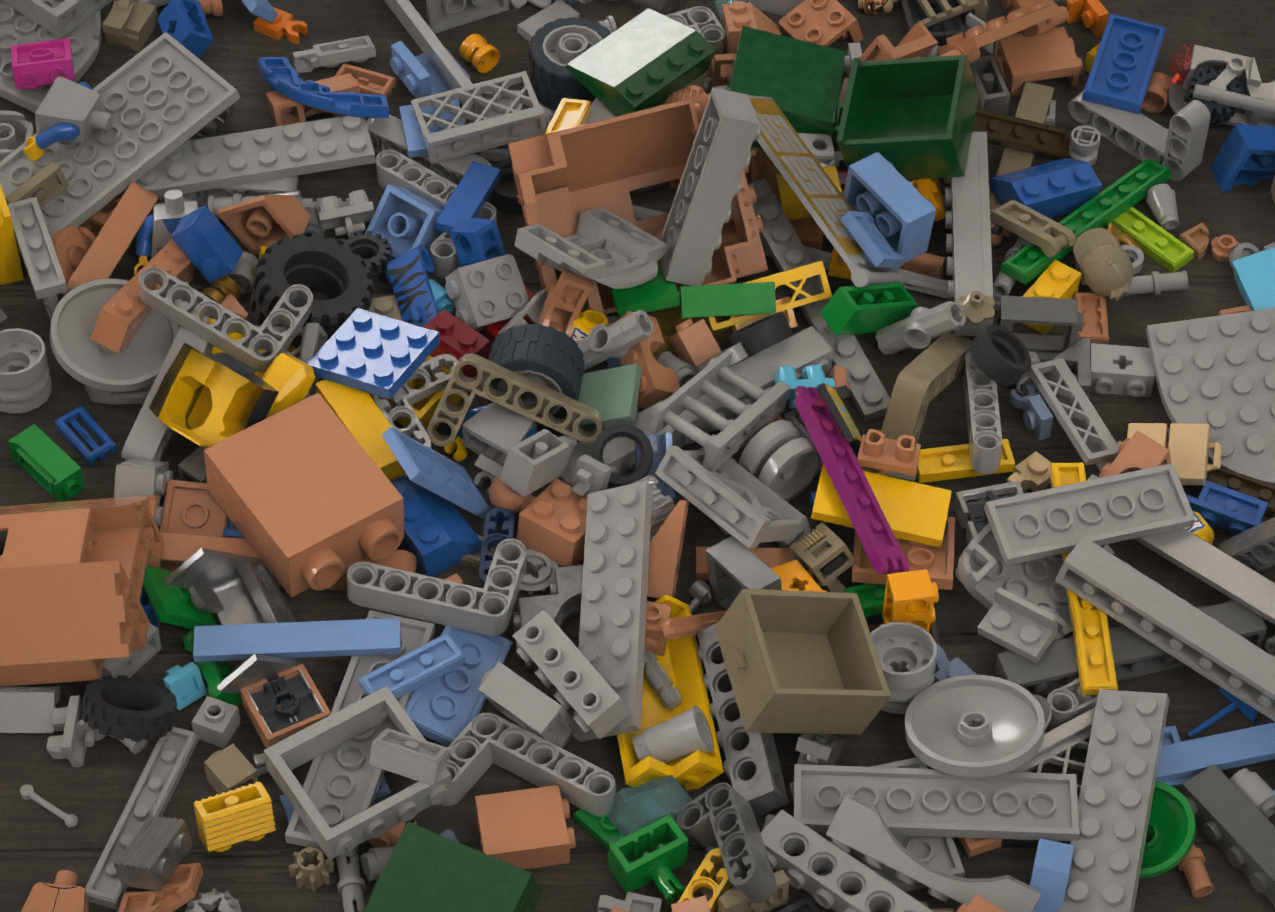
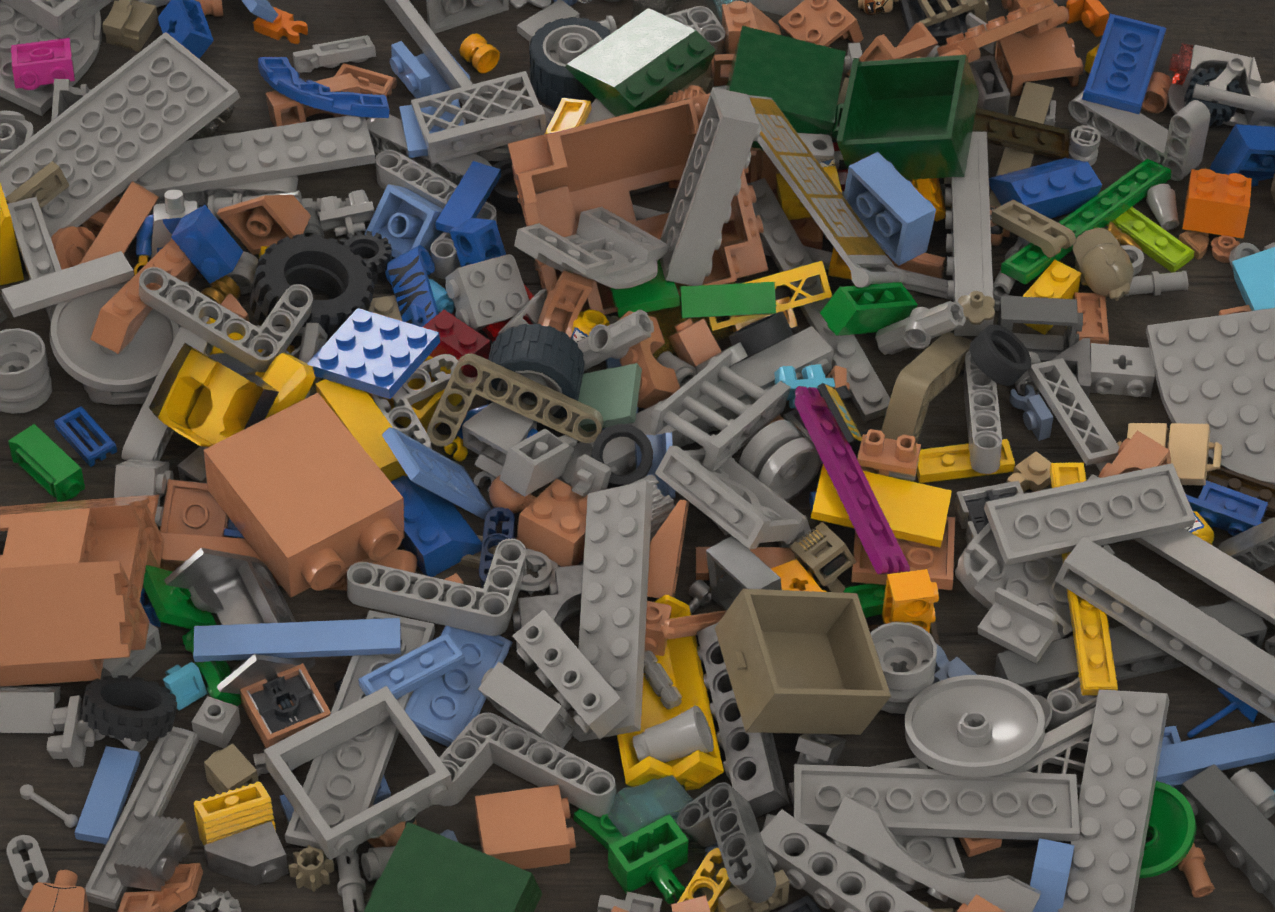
light grey torso [23,76,113,161] -> none
light grey slope [369,728,451,785] -> none
medium blue plate [840,211,905,271] -> none
none -> light grey tile [1,251,134,317]
none -> light grey beam [6,835,51,898]
none -> medium blue tile [74,746,141,844]
none -> flat silver slope [204,821,289,886]
none -> orange brick [1183,169,1252,238]

